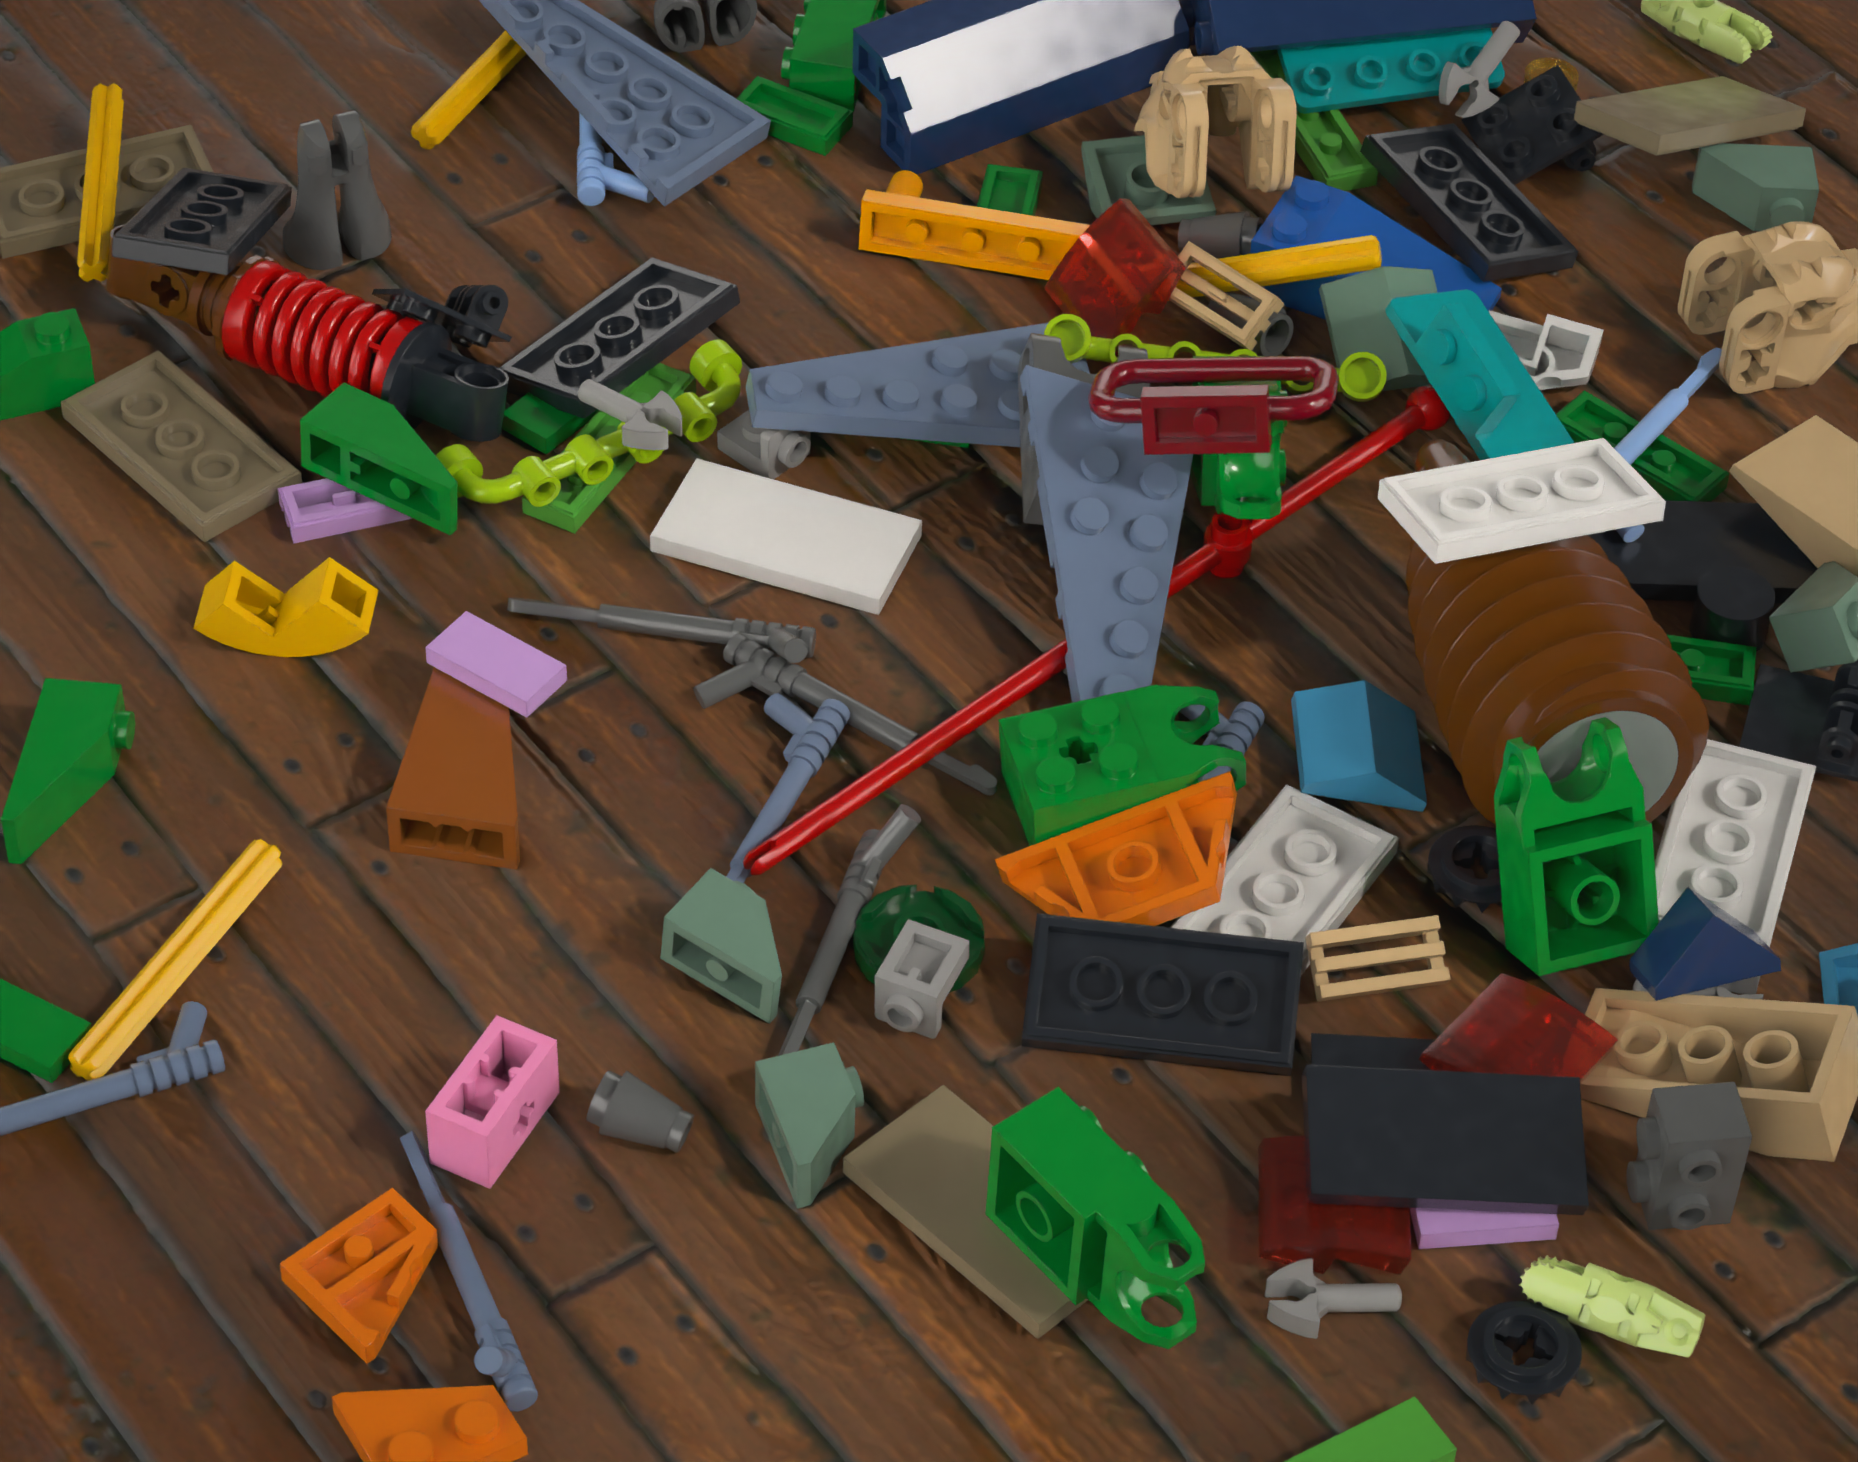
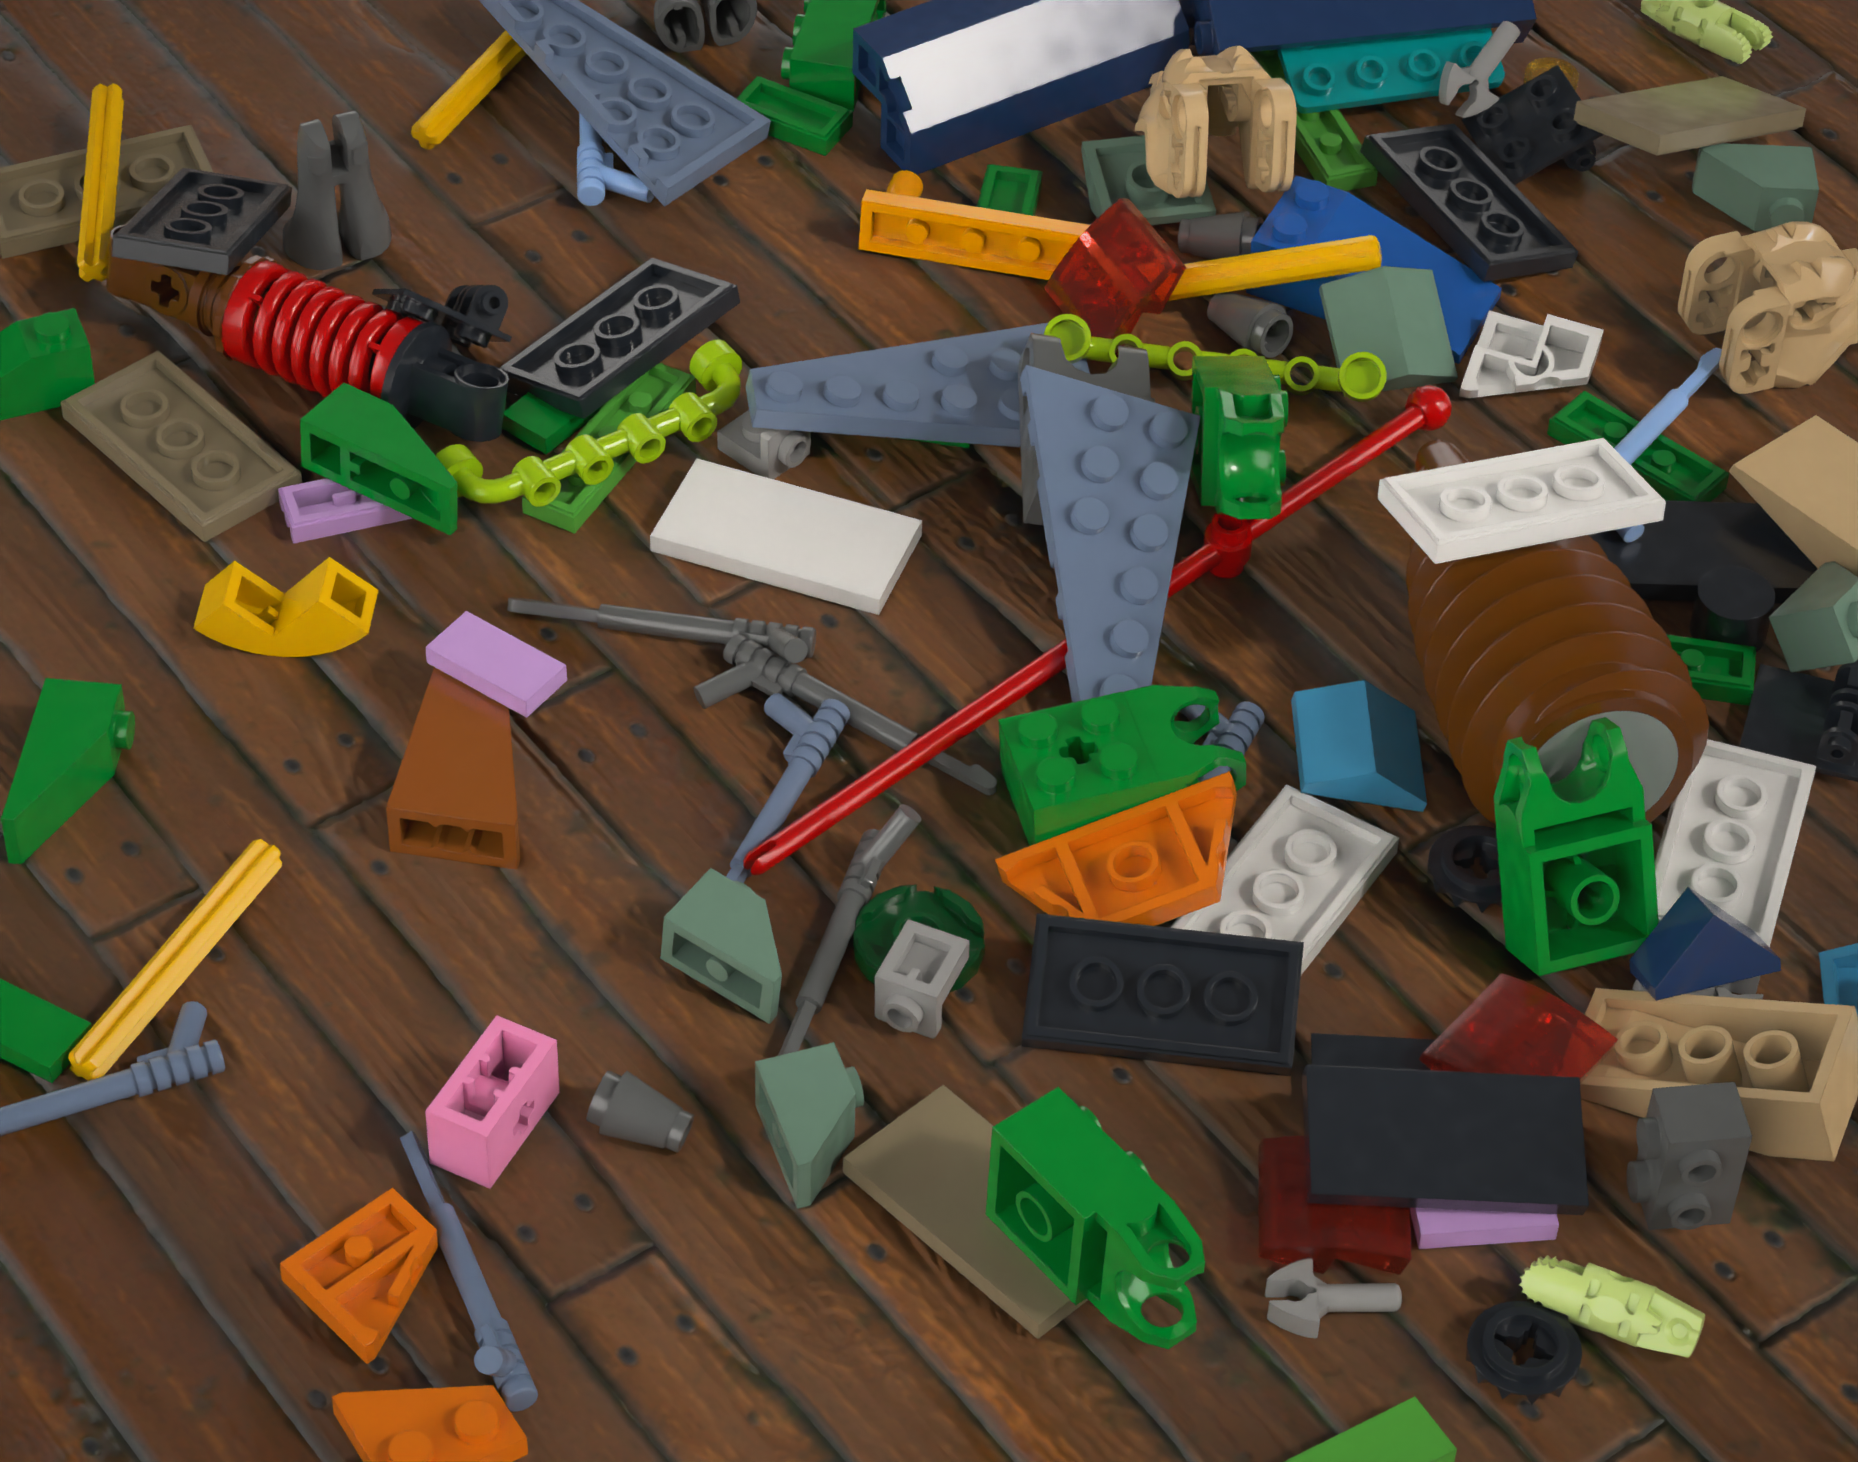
light grey bar [578,379,682,450] -> none
dark red bar [1088,356,1339,455] -> none
tan tile [1155,241,1284,351] -> none
tan tile [1305,915,1451,1002] -> none
teal bracket [1385,289,1574,460] -> none

